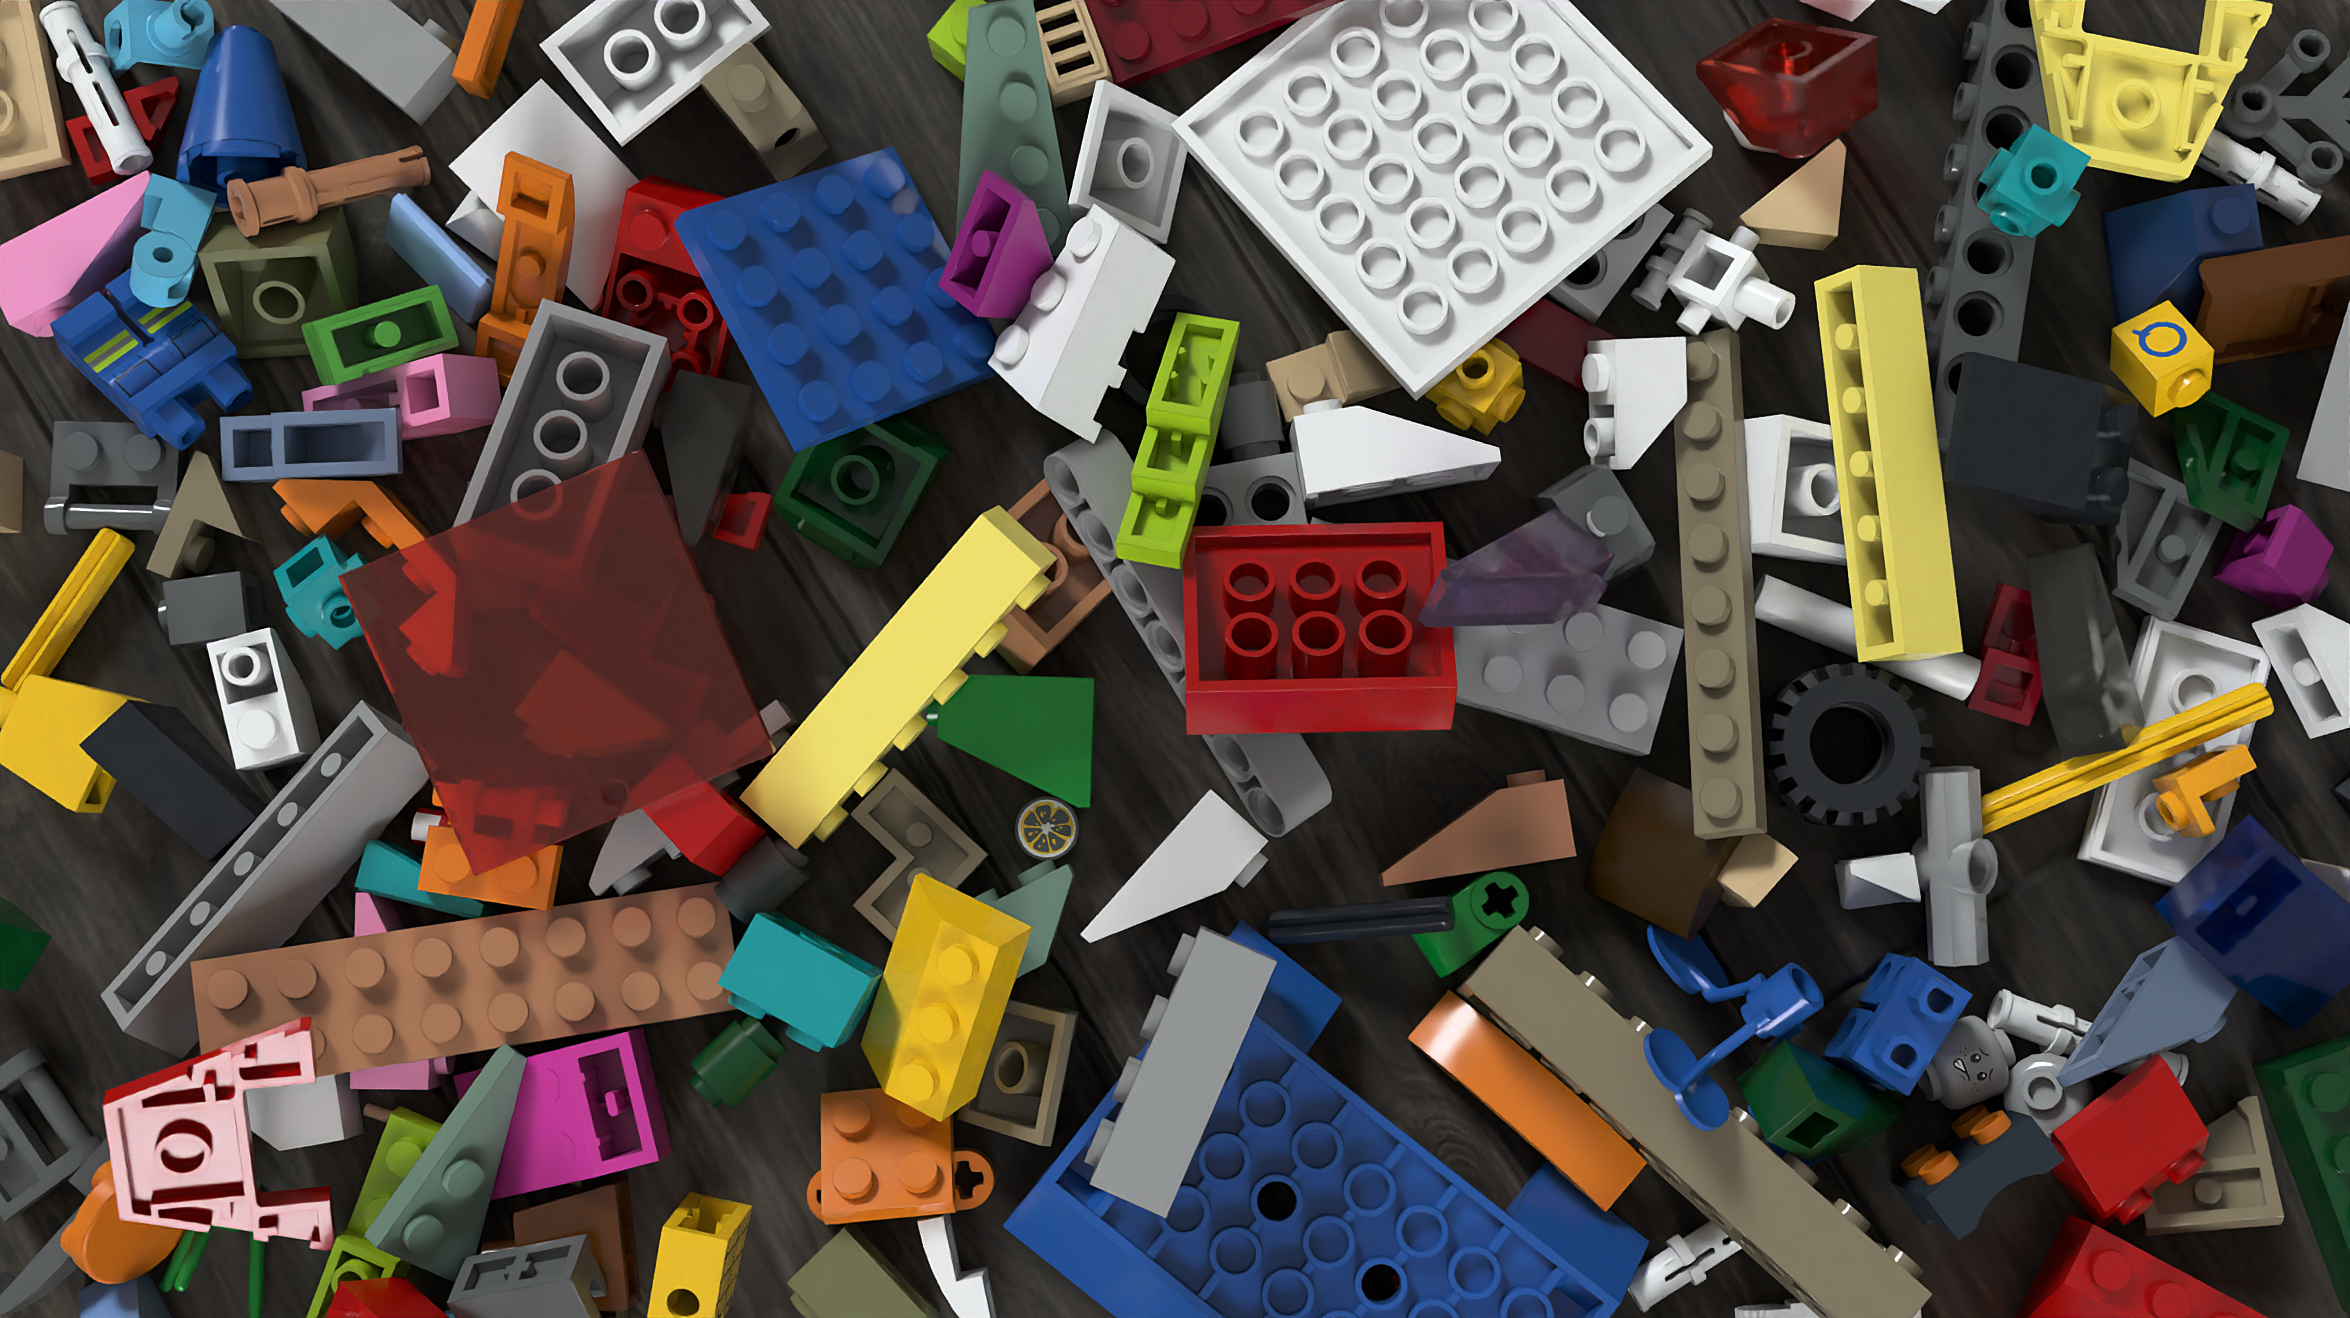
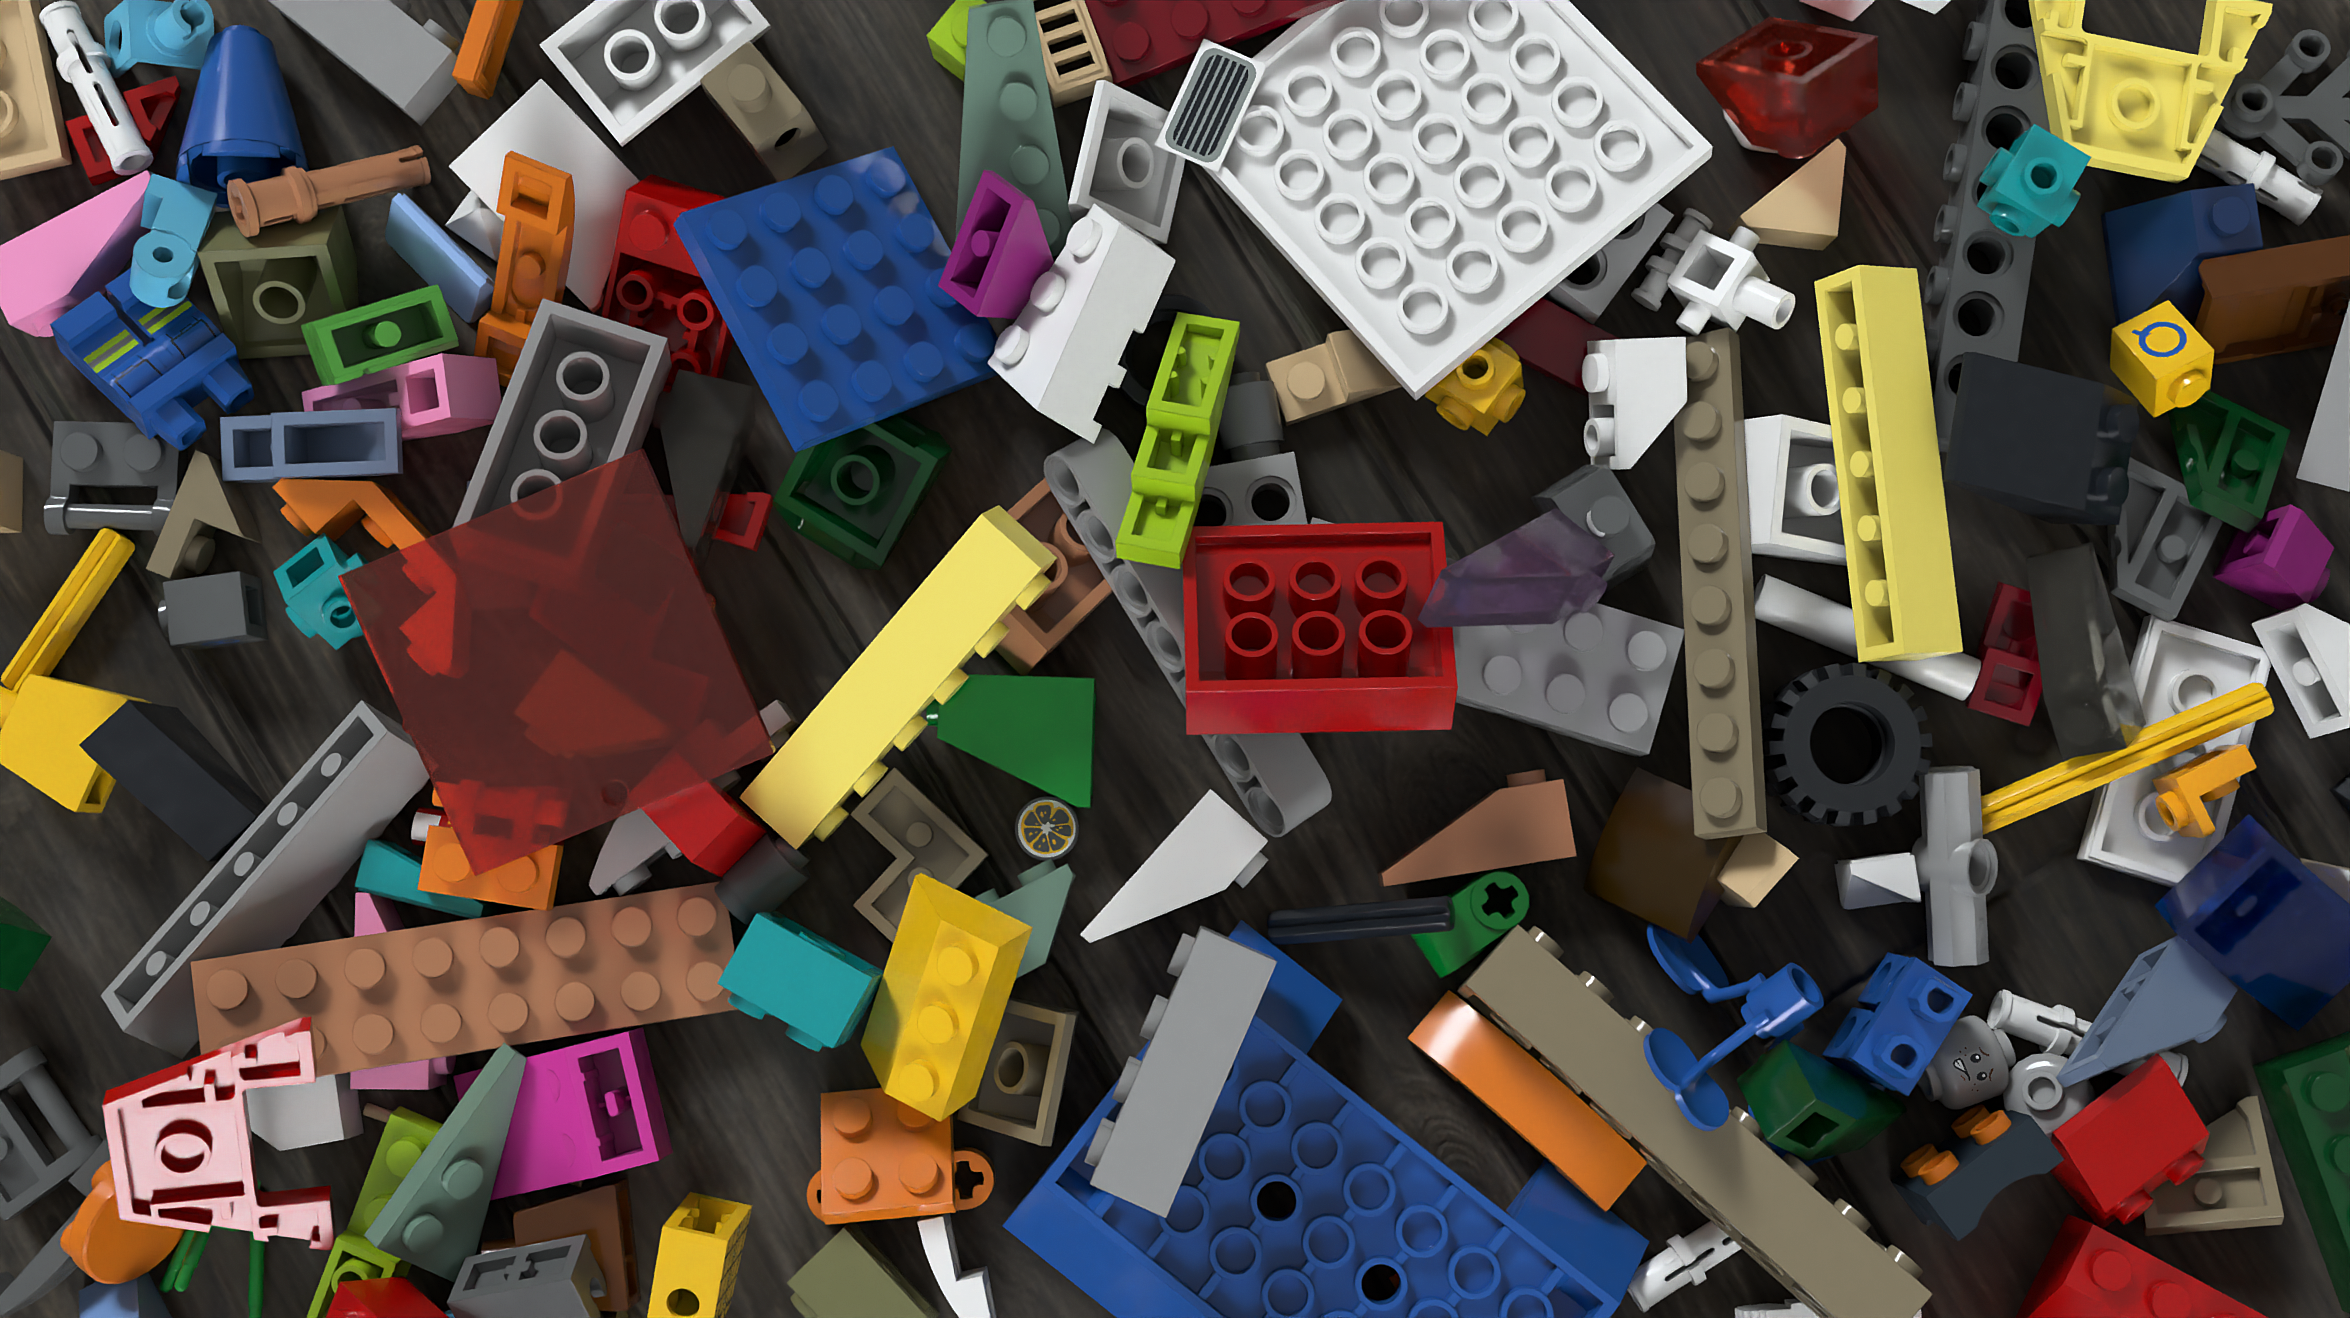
white slope [207,627,322,772] -> none
dark green brick [690,1015,788,1109] -> none
white slope [1288,399,1501,510] -> none
none -> sticker [1155,39,1267,172]

